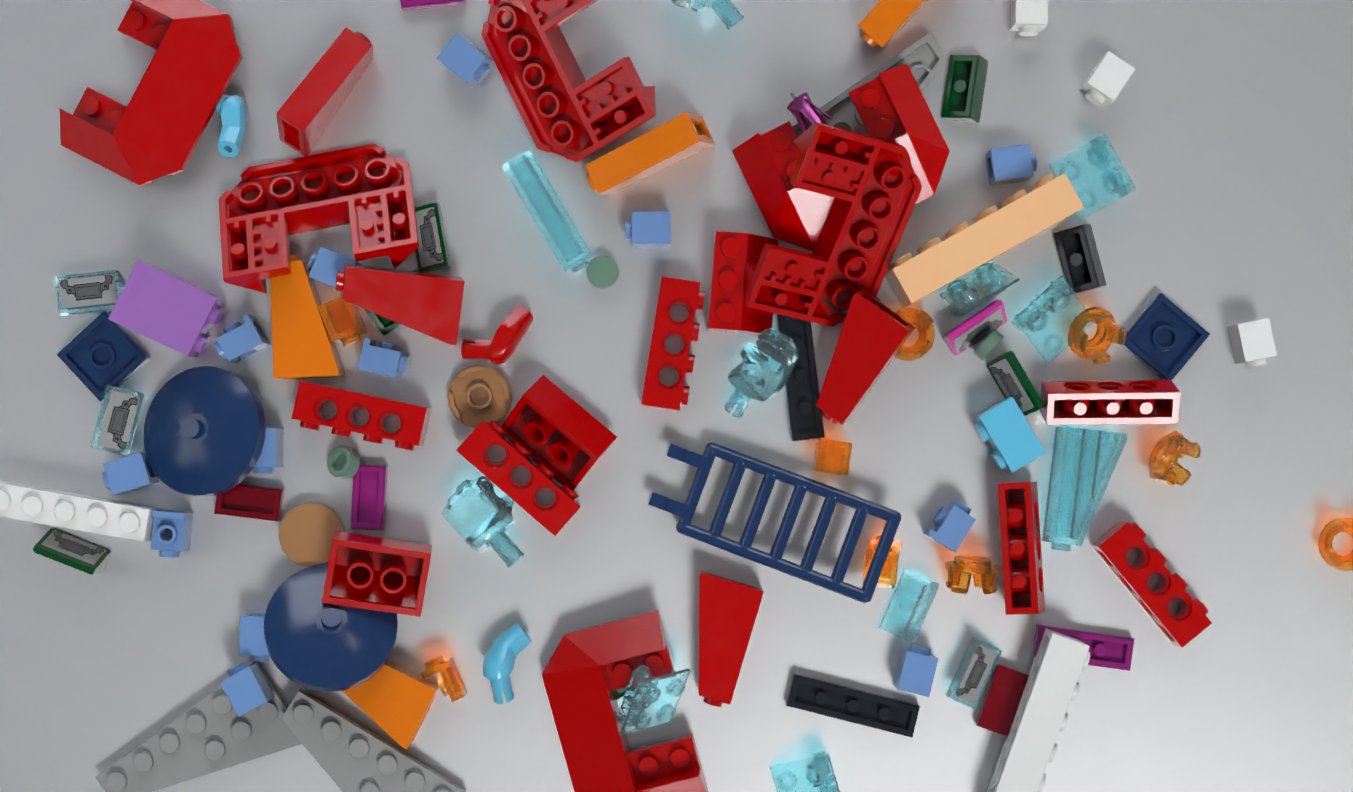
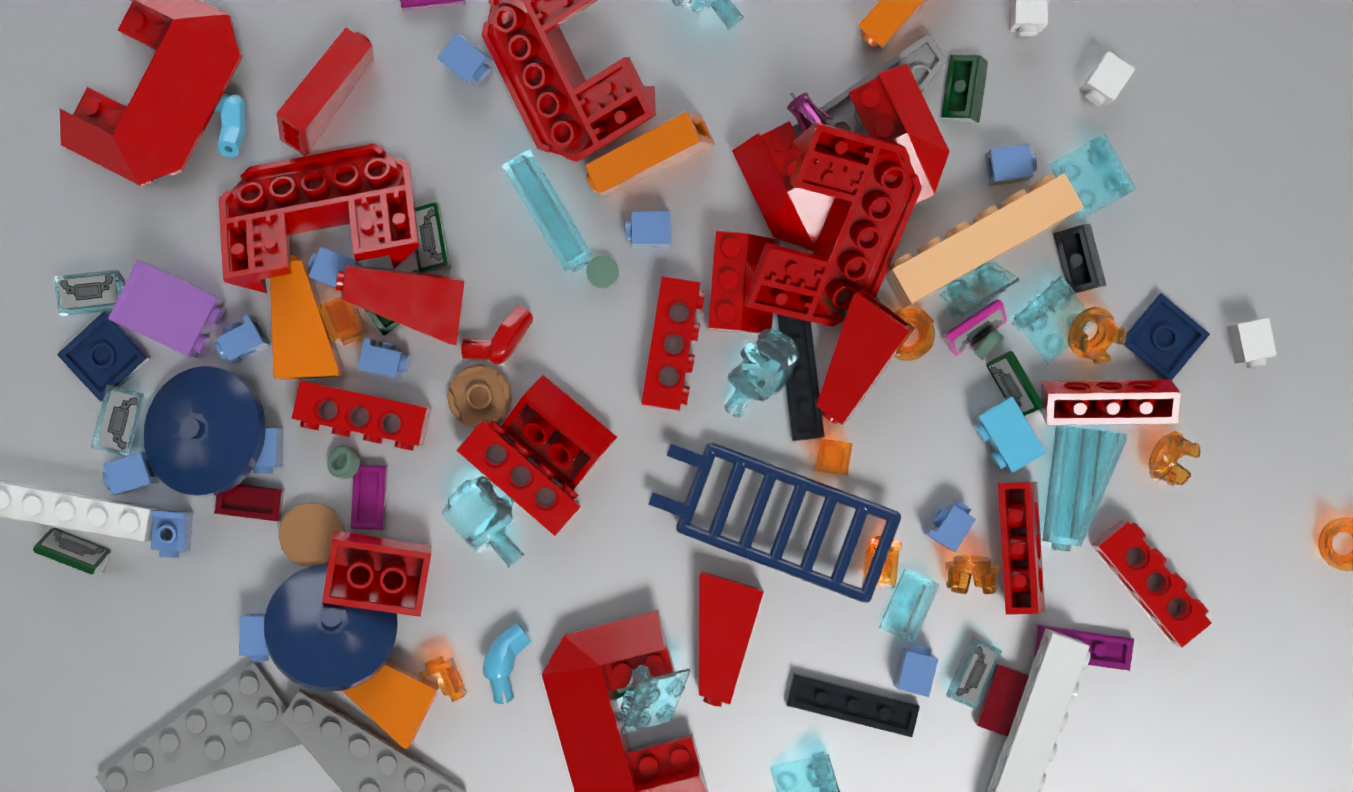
medium blue brick [220,662,275,717] -> none

